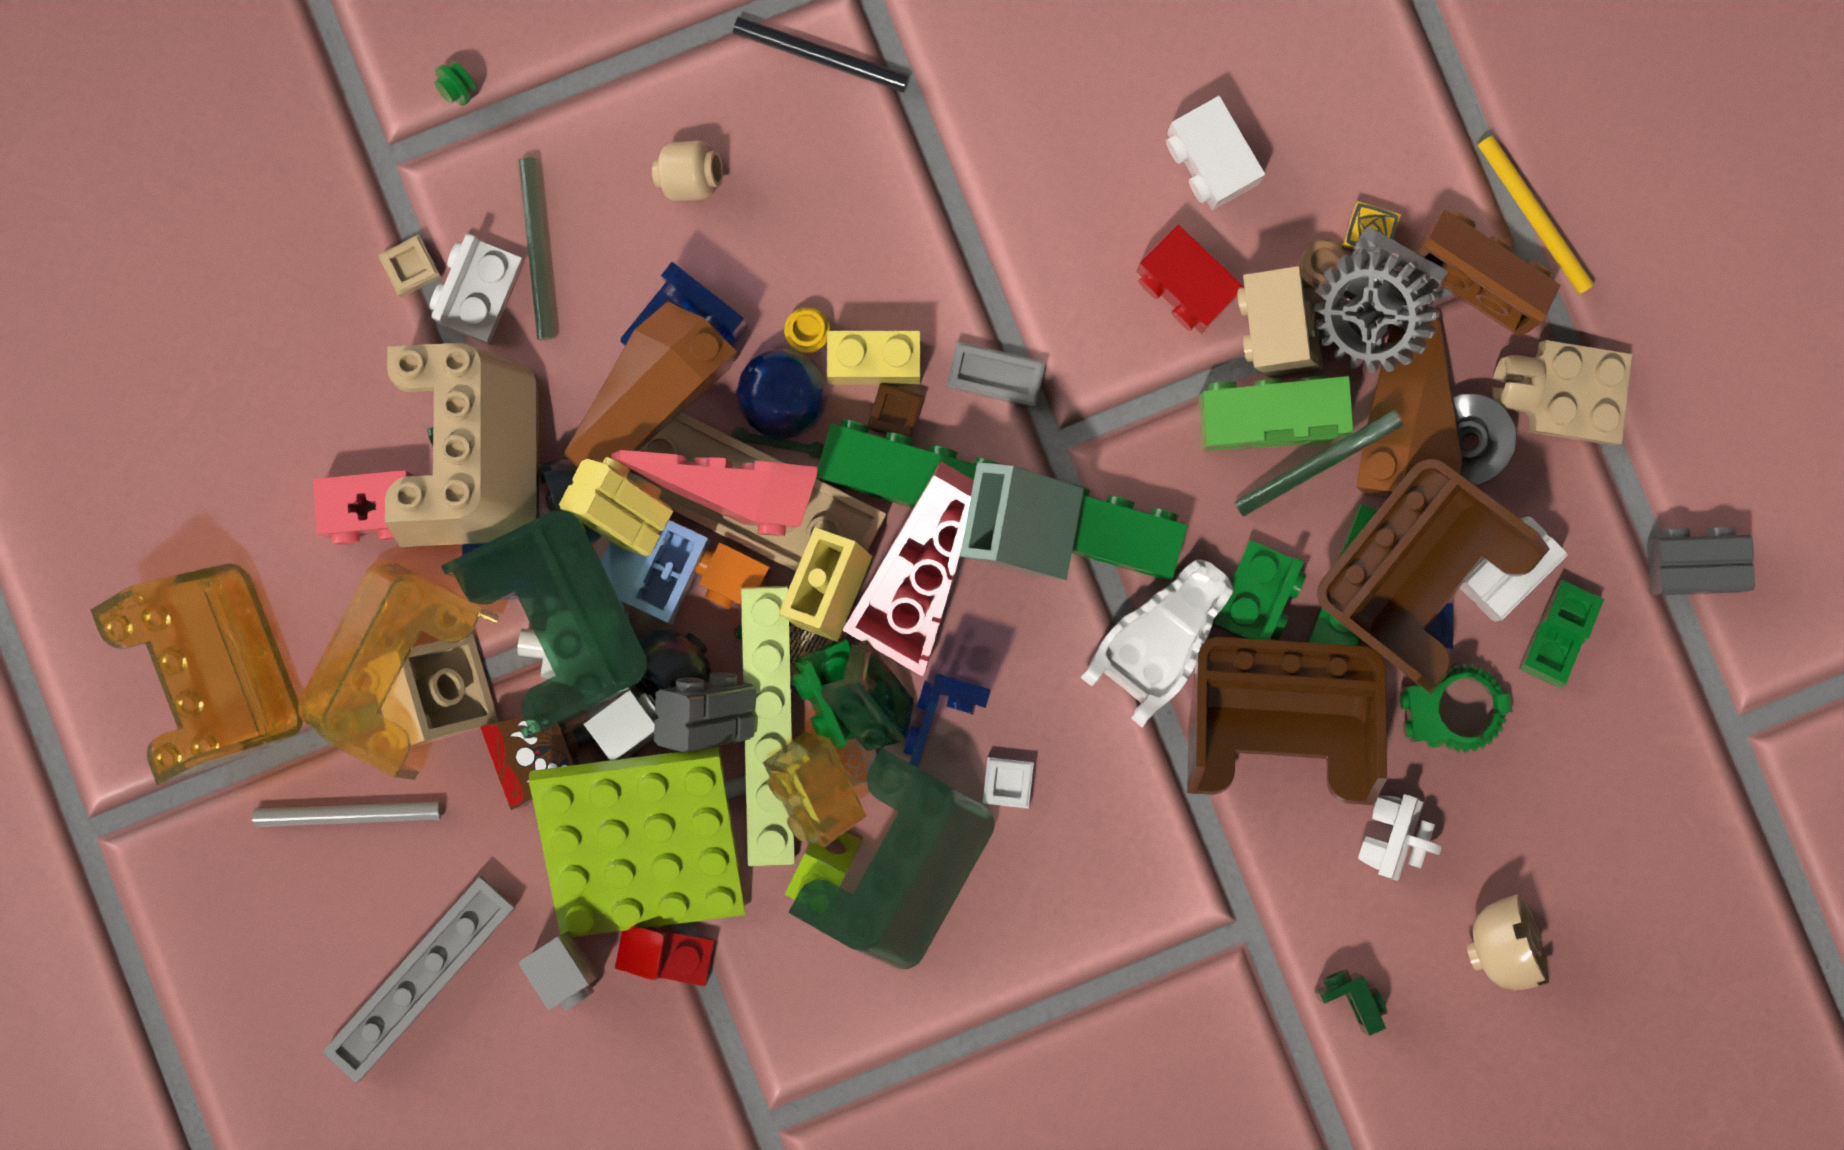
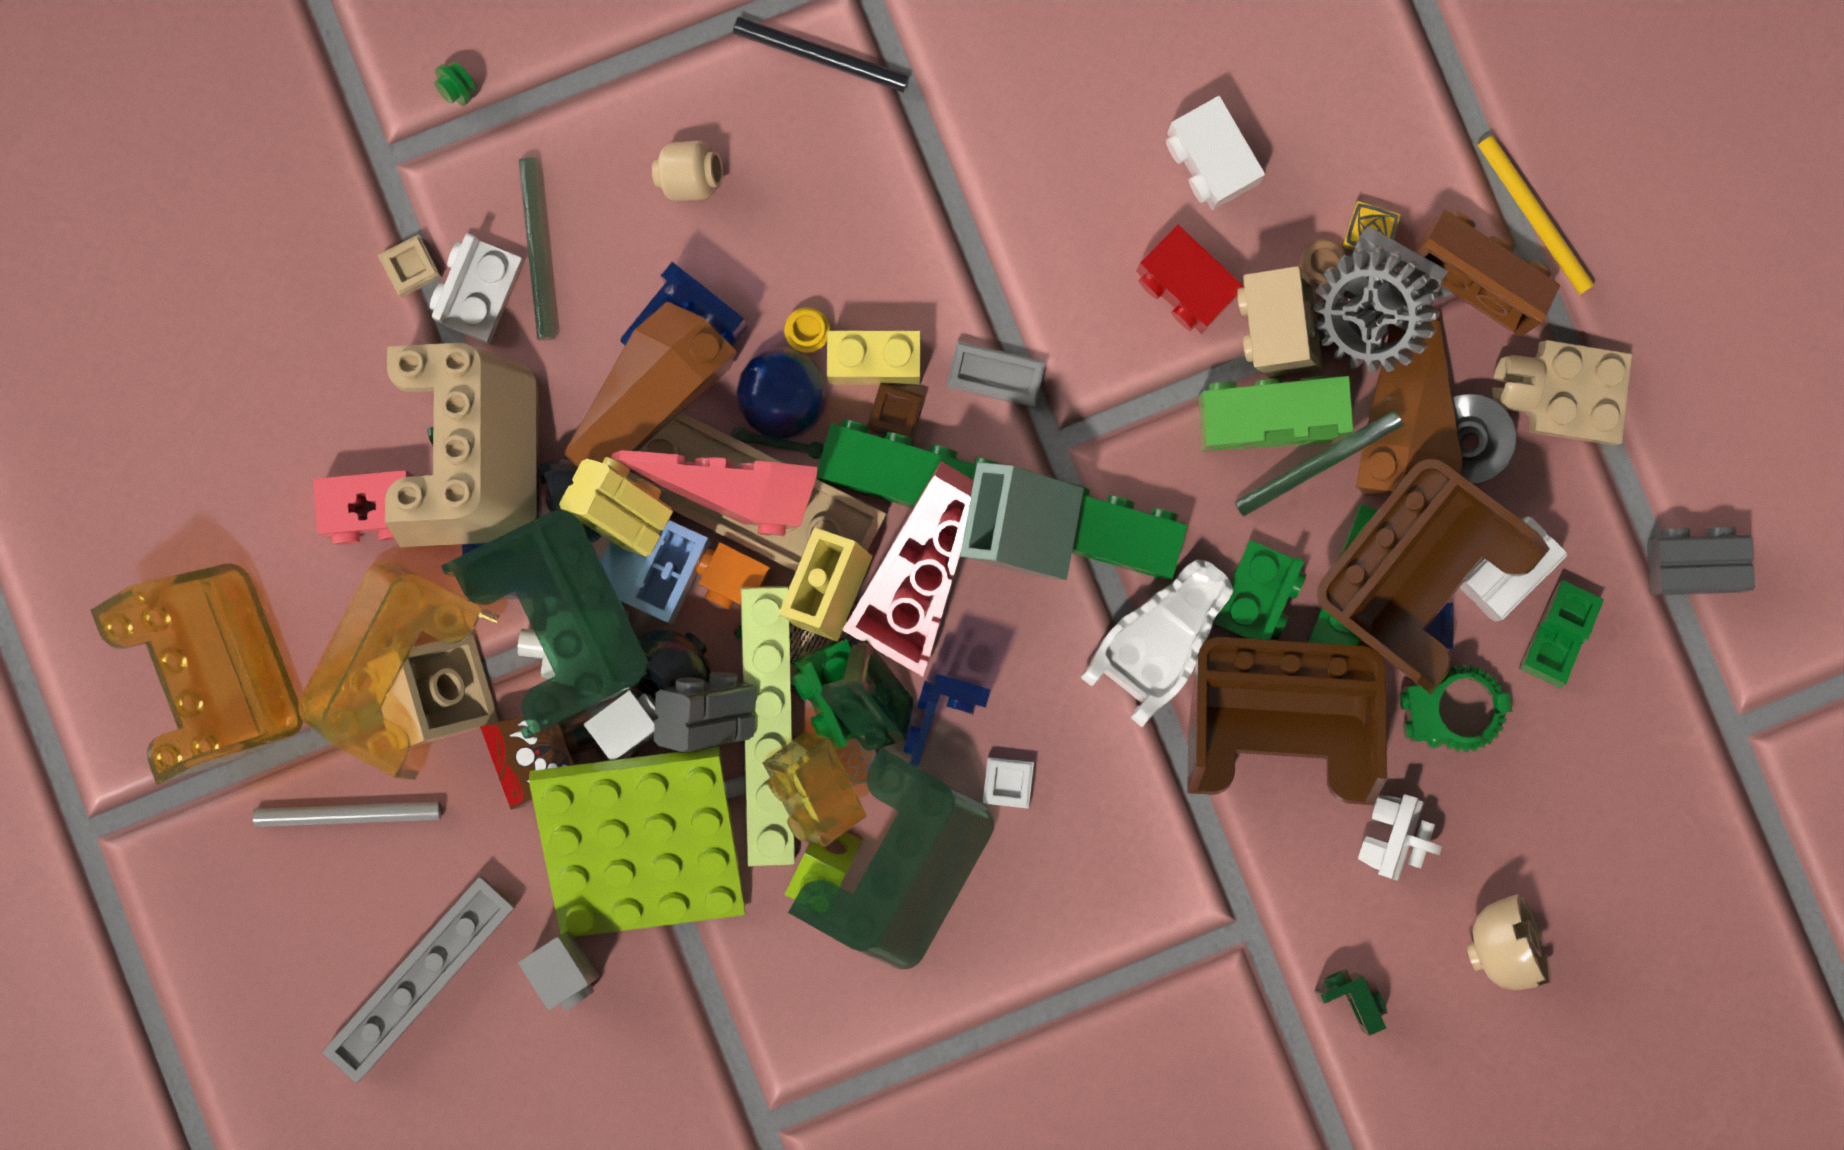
red slope [615,926,715,987] -> none

